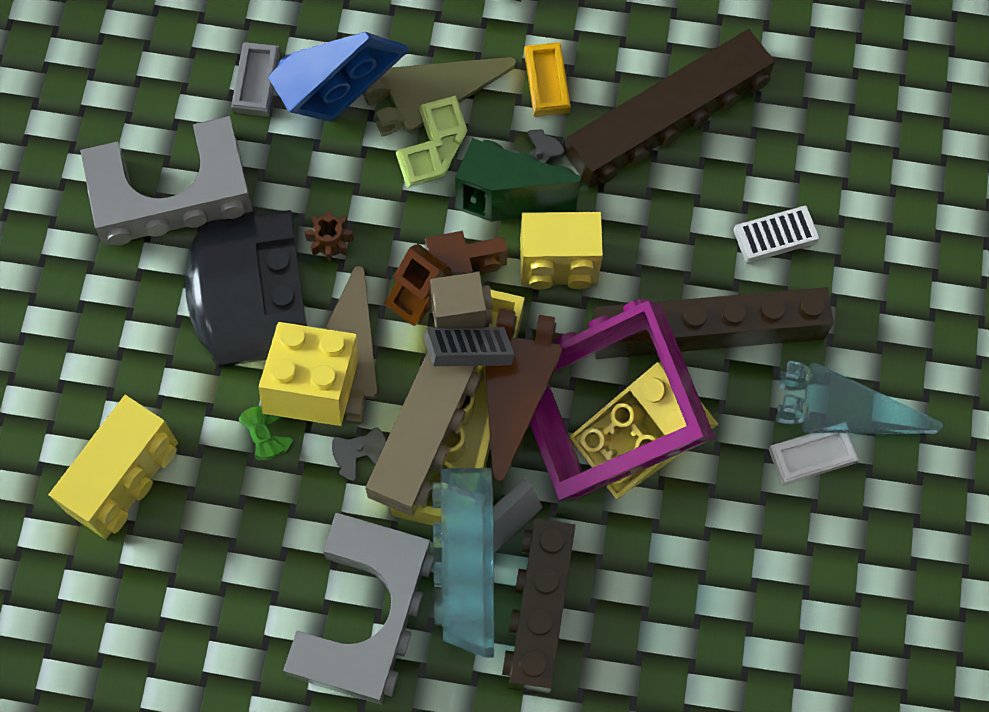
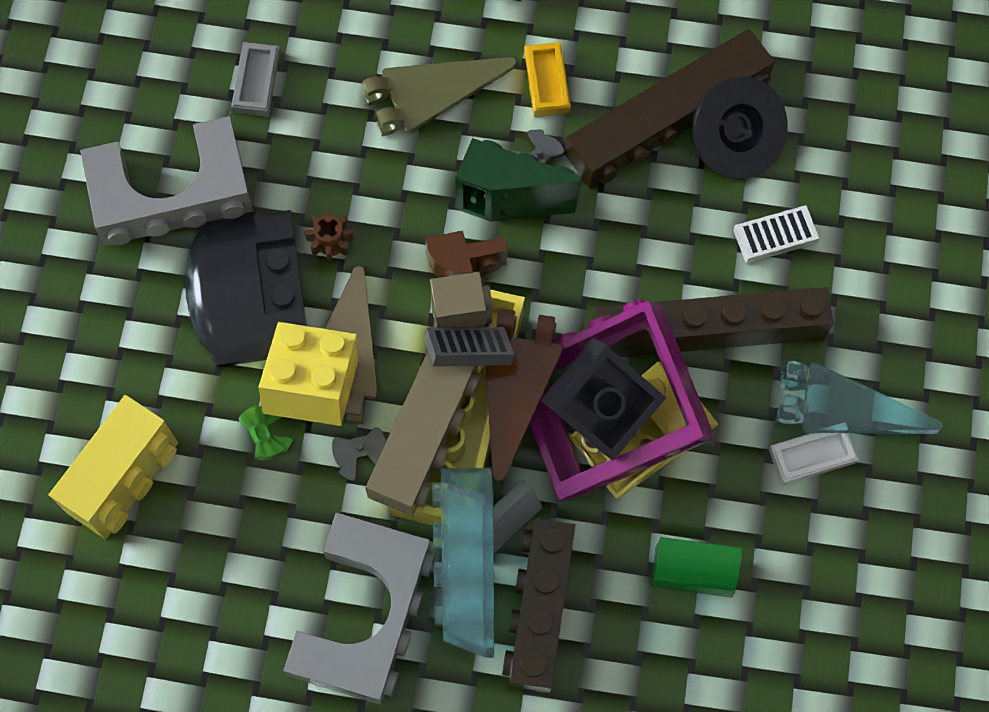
blue slope [268,32,409,122] -> none
reddish brown brick [384,244,452,326] -> none
yellowish green tile [396,96,468,188] -> none
light yellow brick [520,212,603,290] -> none
none -> black brick [541,338,666,461]
none -> green brick [651,537,743,598]
none -> black hat [692,77,788,179]

